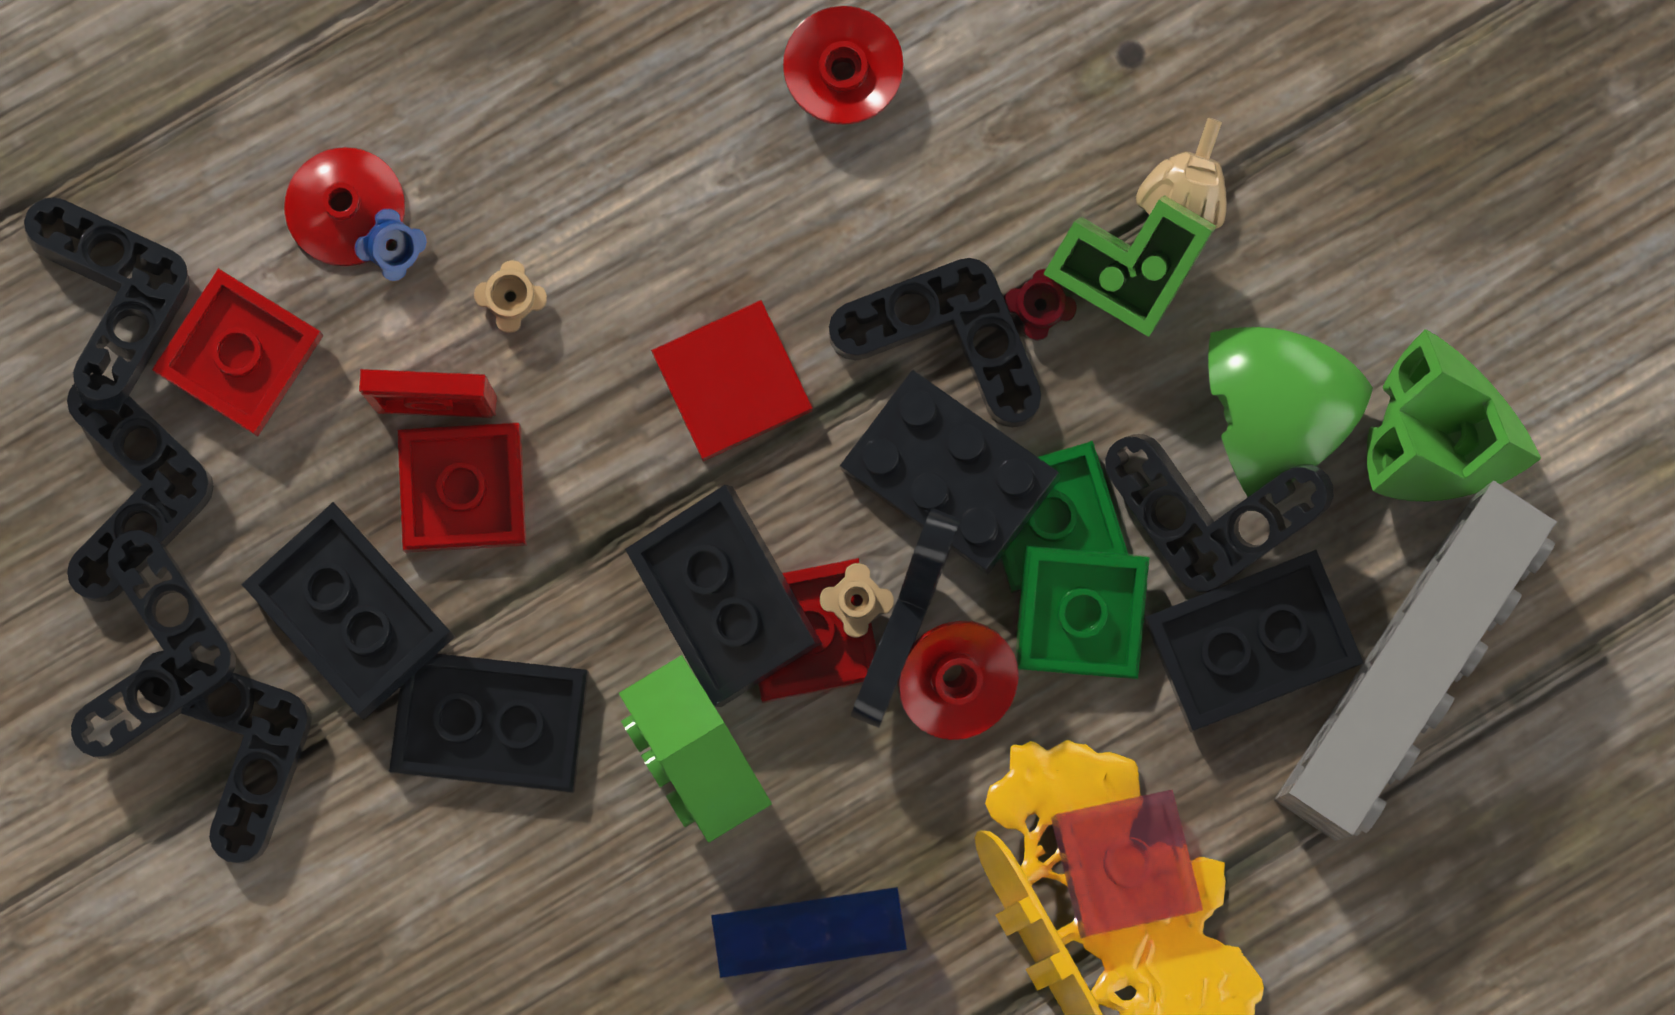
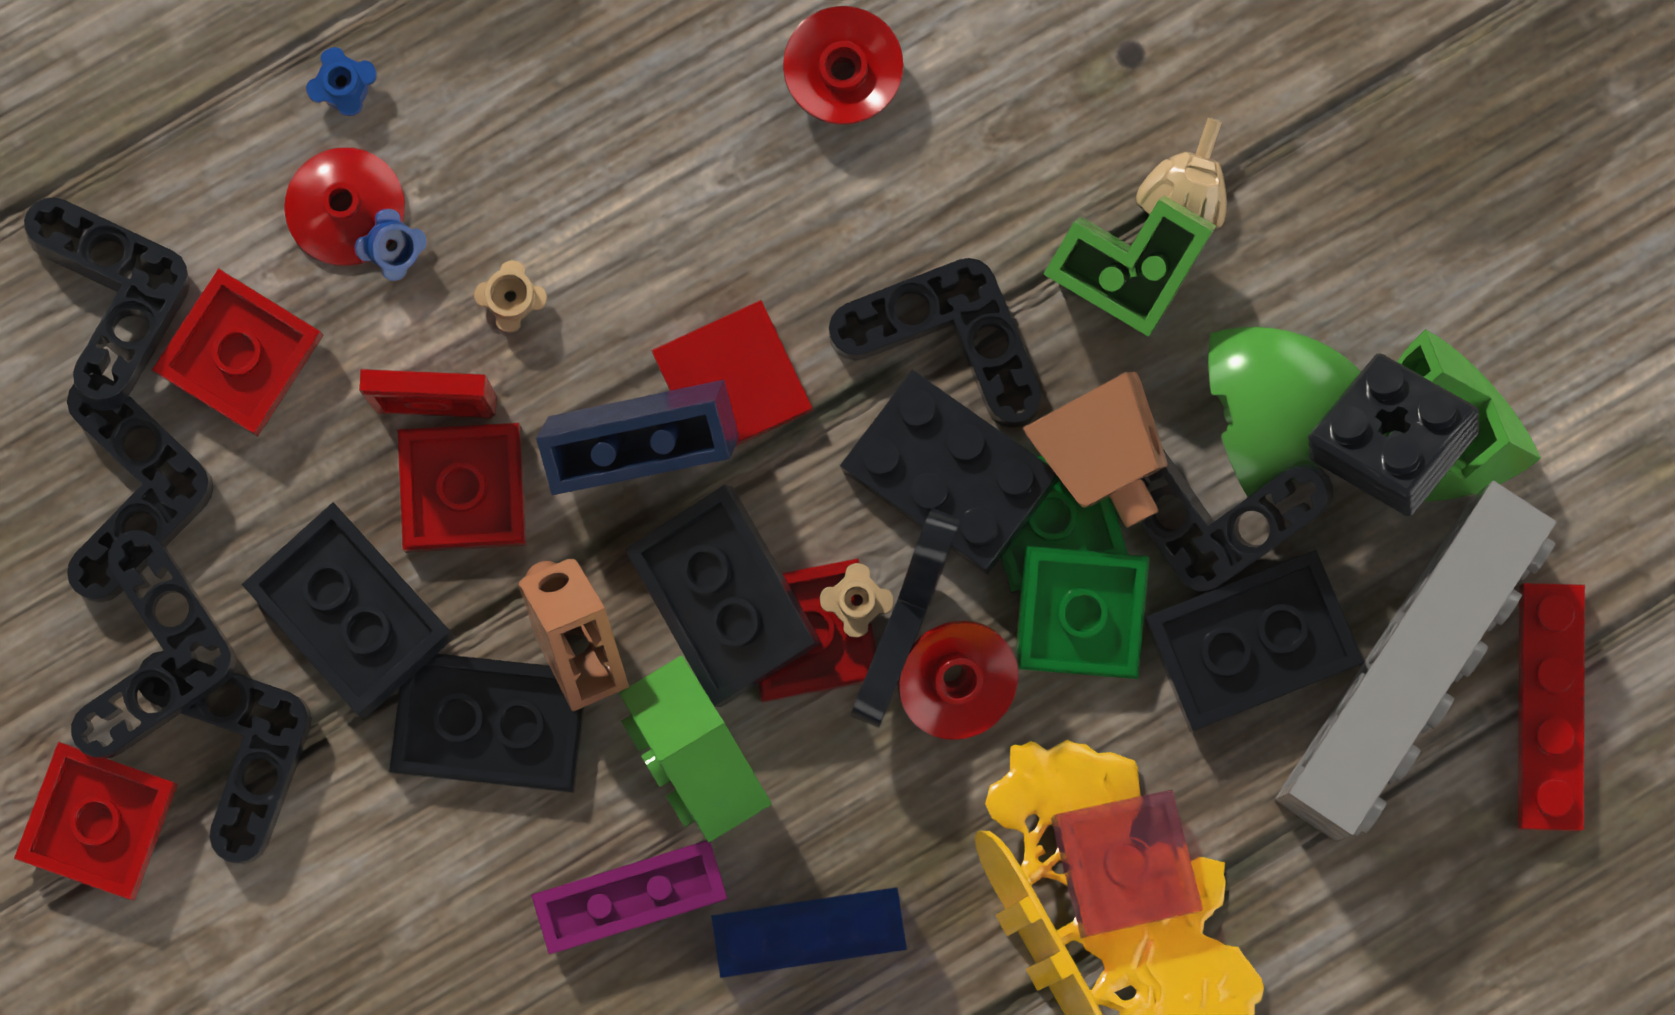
dark red plate [1005,269,1077,341] -> none
none -> red plate [14,742,178,901]
none -> blue plate [306,47,377,116]
none -> nougat torso [518,559,629,712]
none -> magenta plate [531,840,728,955]
none -> dark blue brick [536,380,739,496]
none -> nougat torso [1023,372,1167,528]
none -> black brick [1308,353,1479,516]
none -> red plate [1518,583,1585,831]

